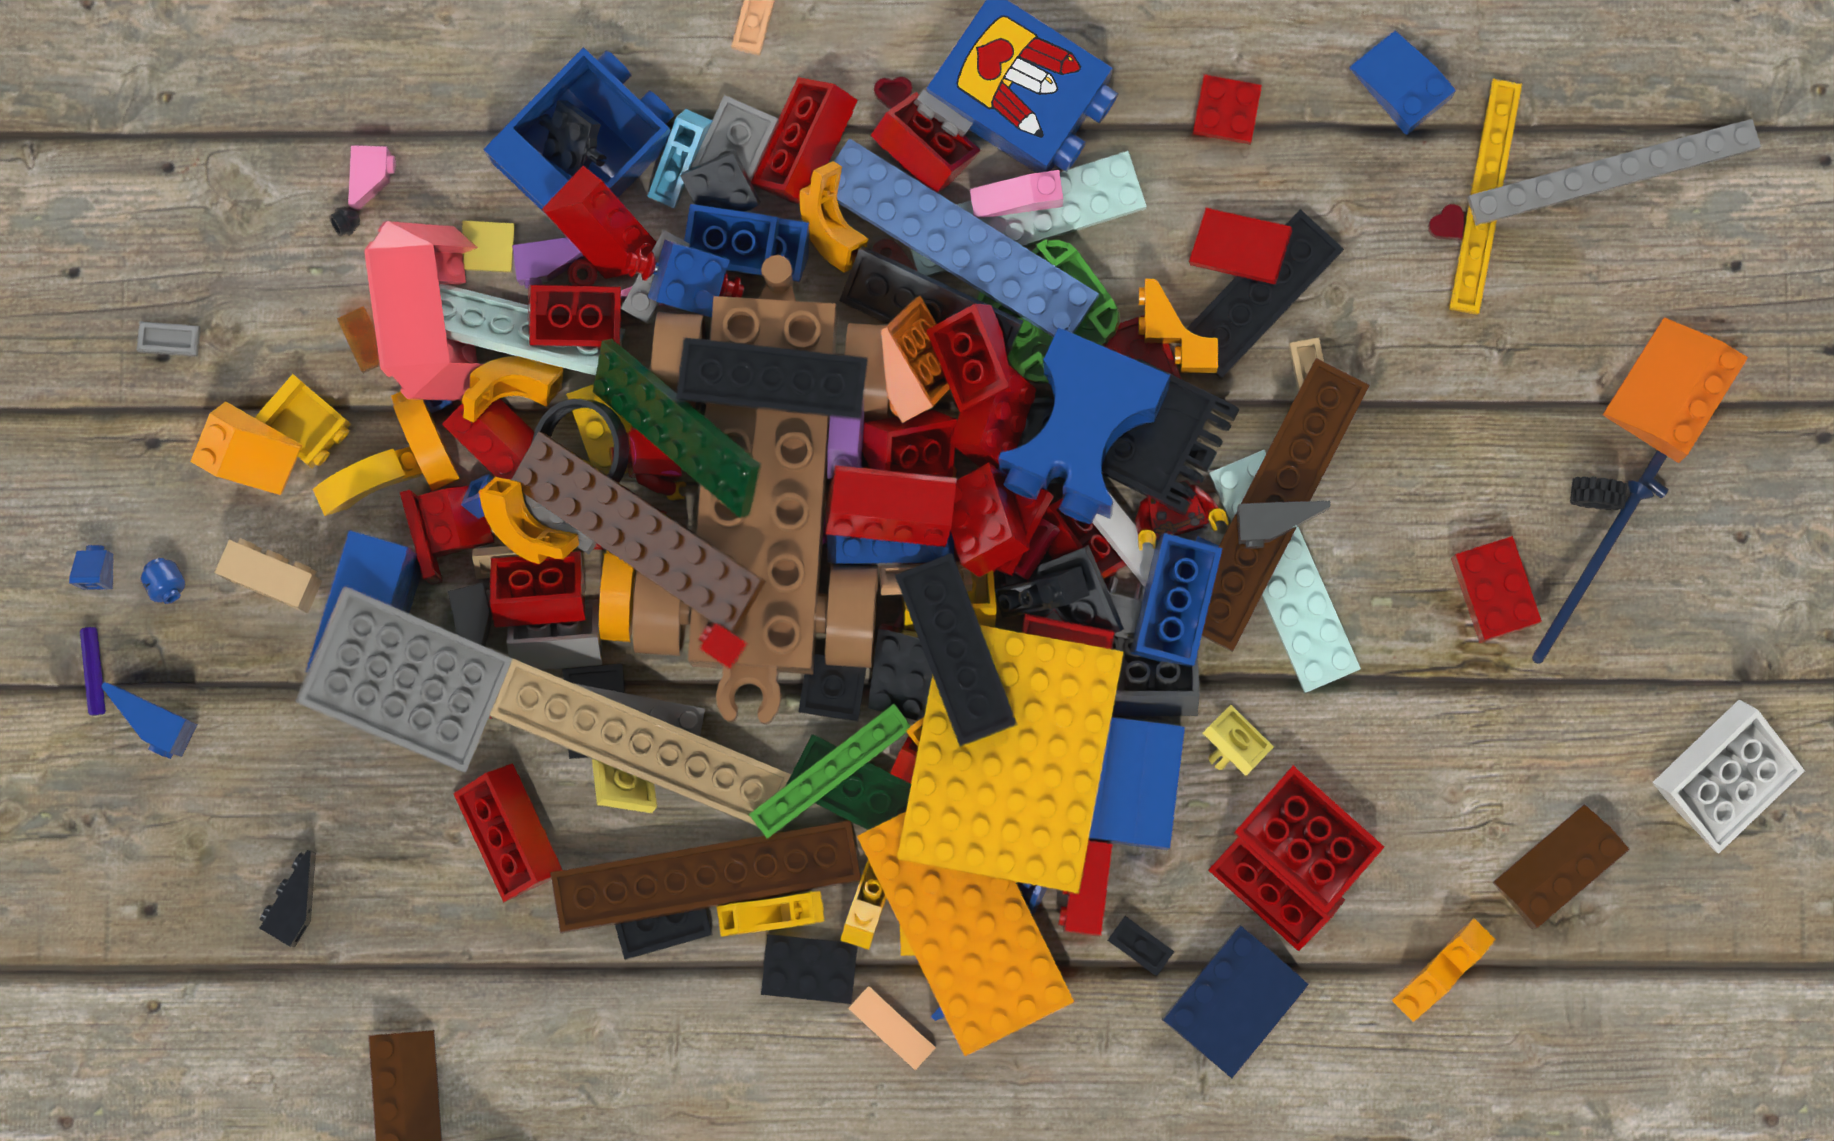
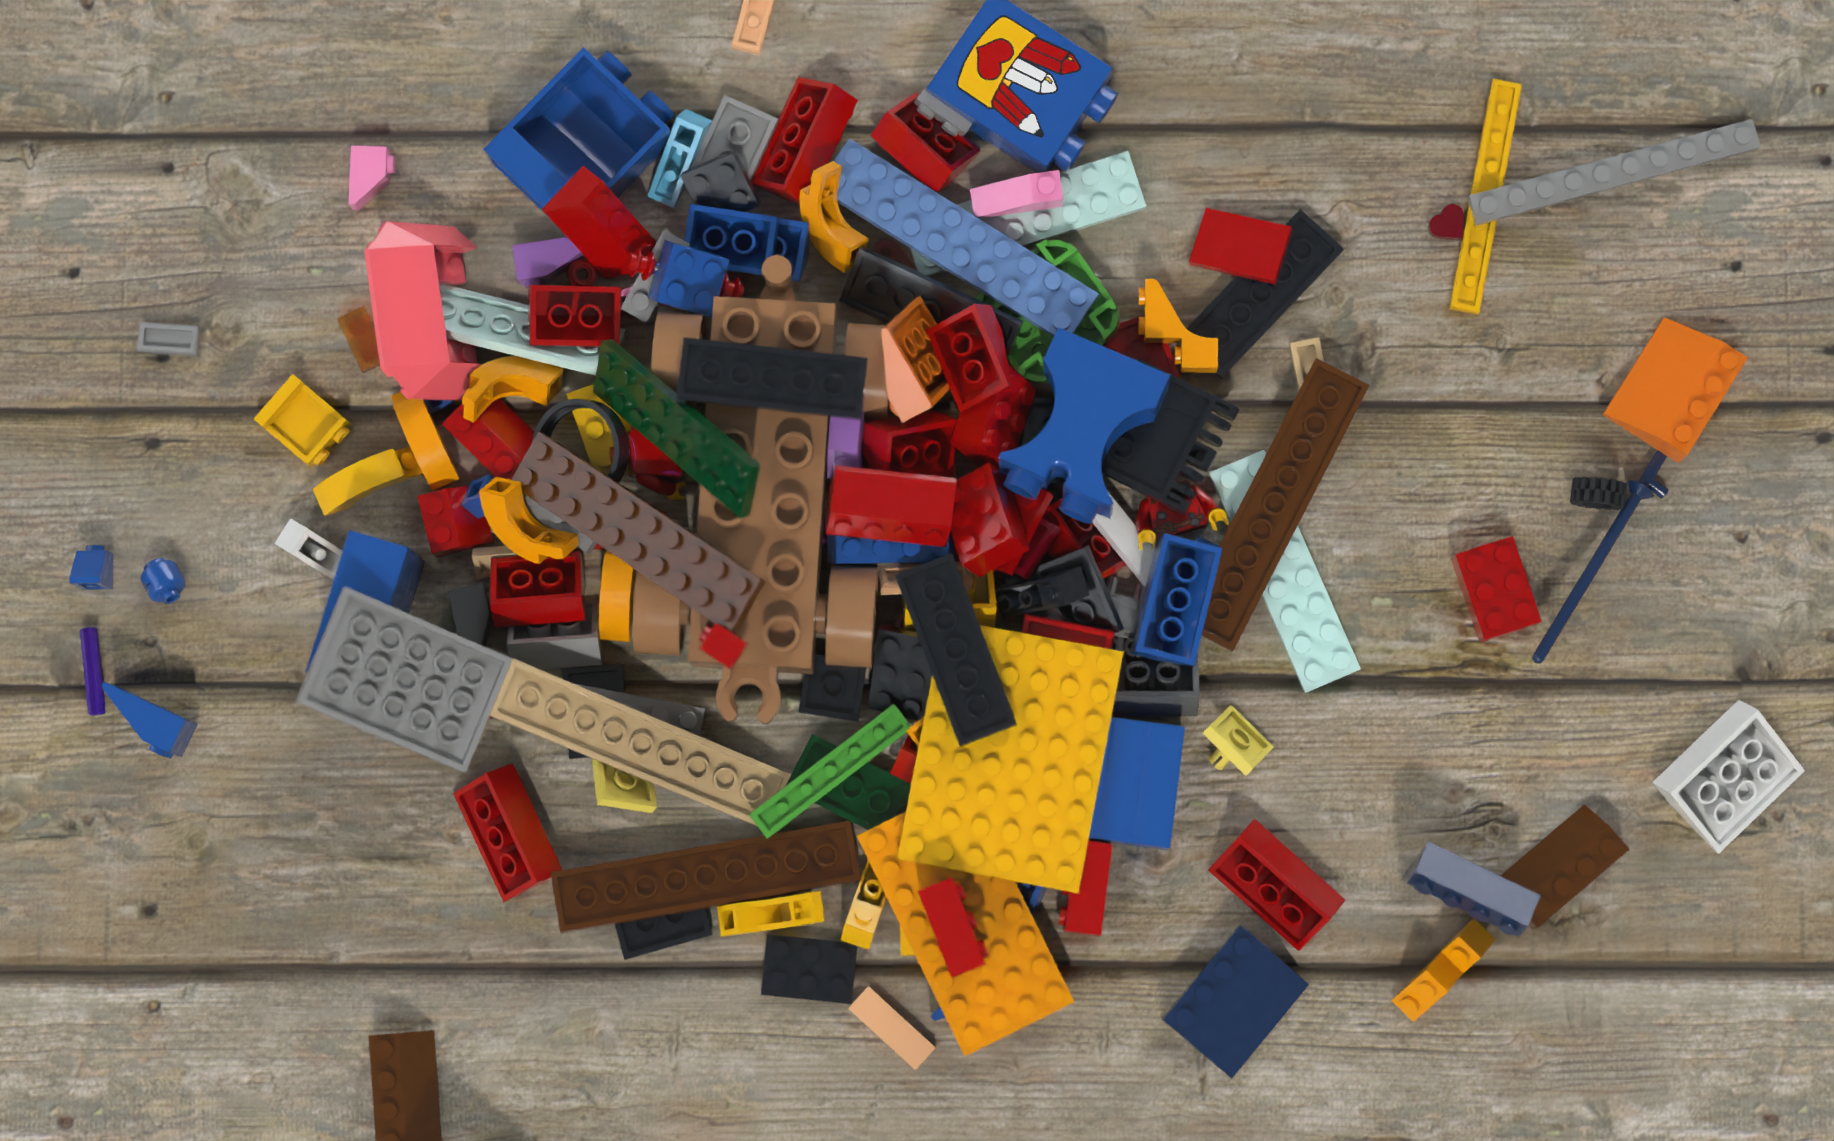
light orange slope [190,401,303,495] -> none
tan brick [214,538,322,614] -> none
black slope [259,850,316,947] -> none
black plate [329,207,360,237] -> none
red tile [399,489,443,585] -> none
light yellow piece [462,221,515,272] -> none
black plate [539,100,607,177] -> none
dark red tile [874,77,913,110] -> none
black plate [1107,916,1175,976] -> none
red plate [1193,74,1262,145] -> none
red slope [1234,765,1385,915] -> none
dark grey slope [1237,500,1331,549] -> none
blue slope [1349,30,1456,135] -> none
none -> white slope [274,518,343,580]
none -> red brick [918,877,990,979]
none -> slope [1402,841,1540,937]

